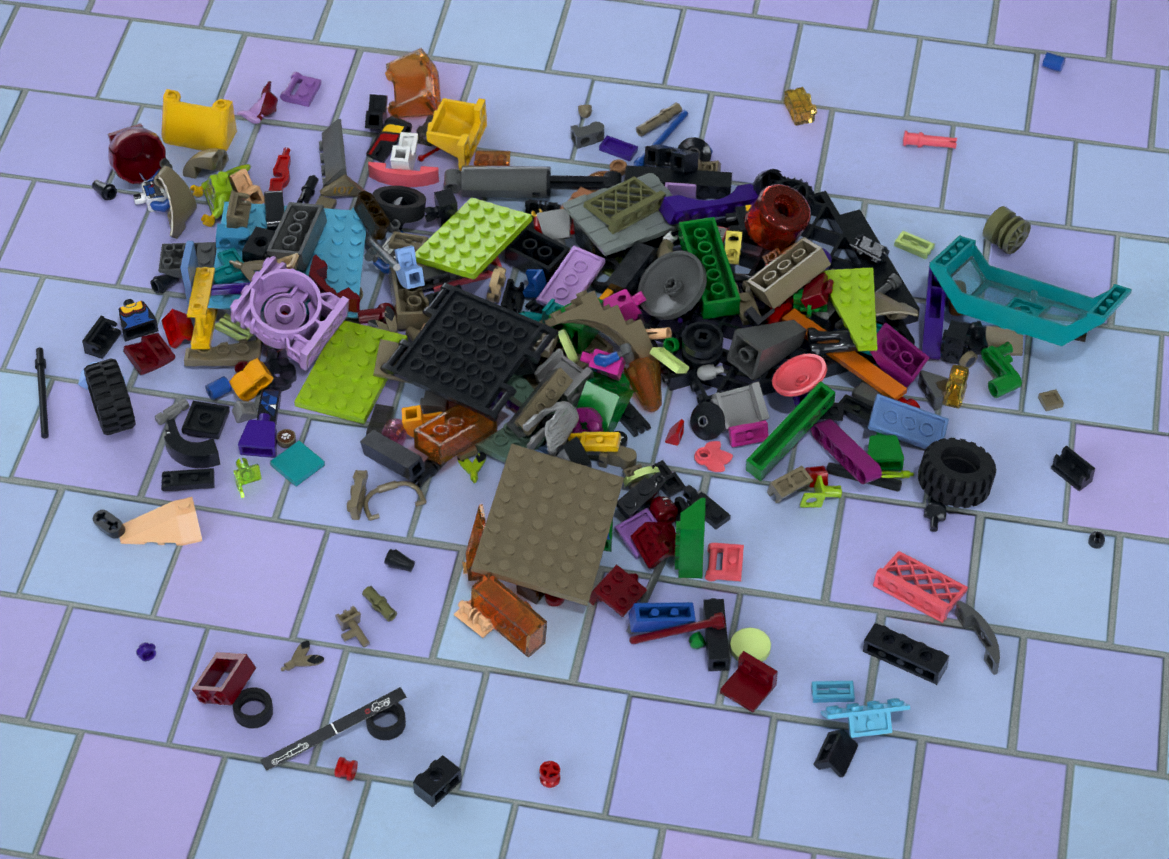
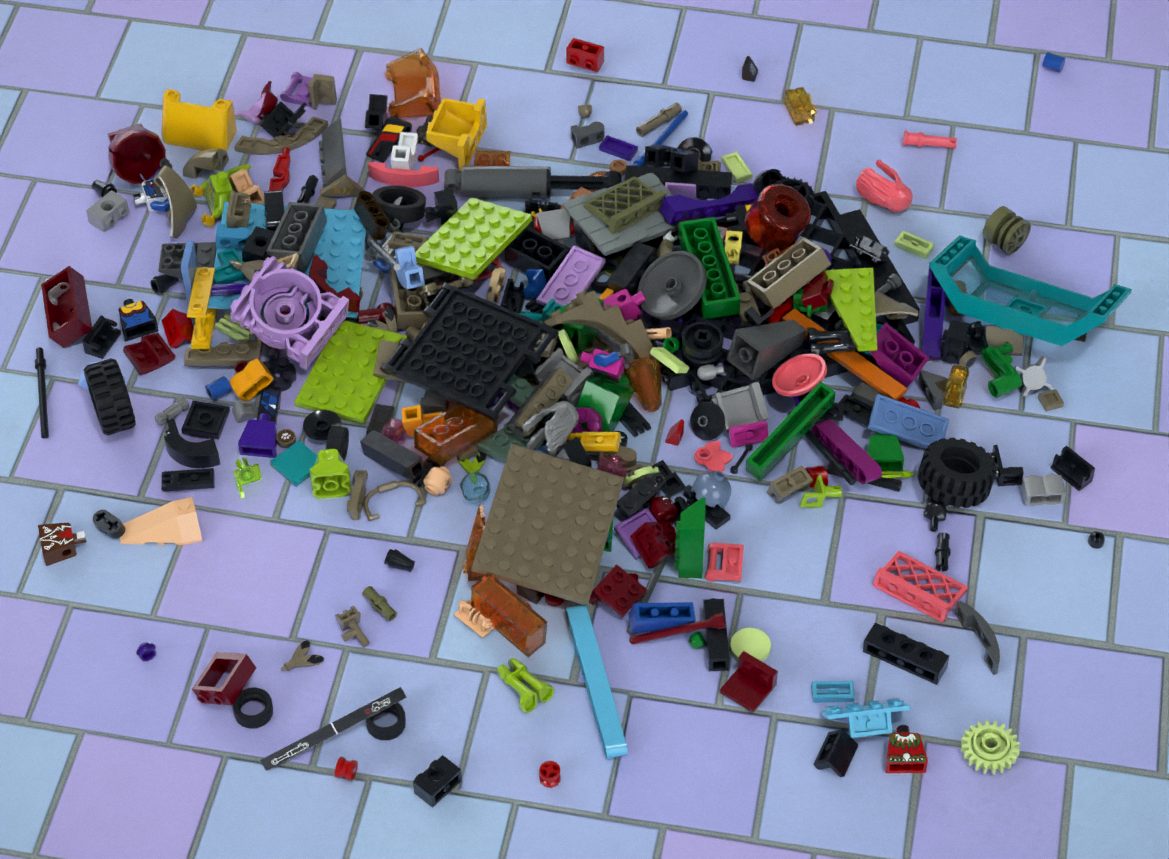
none -> reddish brown torso [38,522,87,566]
none -> dark red piece [41,266,92,348]
none -> light grey brick [86,190,129,232]
none -> dark tan tile [234,117,329,155]
none -> black bracket [260,101,307,138]
none -> black dish [303,410,341,441]
none -> dark tan bracket [308,74,337,110]
none -> lime piece [309,449,351,499]
none -> black tyre [326,426,349,461]
none -> dark tan plant [421,277,475,297]
none -> light nougat head [423,466,452,496]
none -> clear light blue hair [460,472,491,504]
none -> lime piece [497,658,554,713]
none -> medium azure beam [565,604,628,759]
none -> red brick [566,38,604,72]
none -> clear pink brick [597,454,627,478]
none -> sand blue cylinder [691,471,731,508]
none -> yellowish green tile [721,152,752,184]
none -> black hinge [730,443,753,474]
none -> slope [742,56,758,82]
none -> black bar [787,411,856,485]
none -> coral hair [856,159,913,213]
none -> torso [885,725,928,773]
none -> black pin [935,532,951,572]
none -> yellowish green gear [961,720,1020,775]
none -> black bracket [989,445,1024,487]
none -> light grey piece [1014,356,1054,397]
none -> light grey brick [1021,474,1066,506]

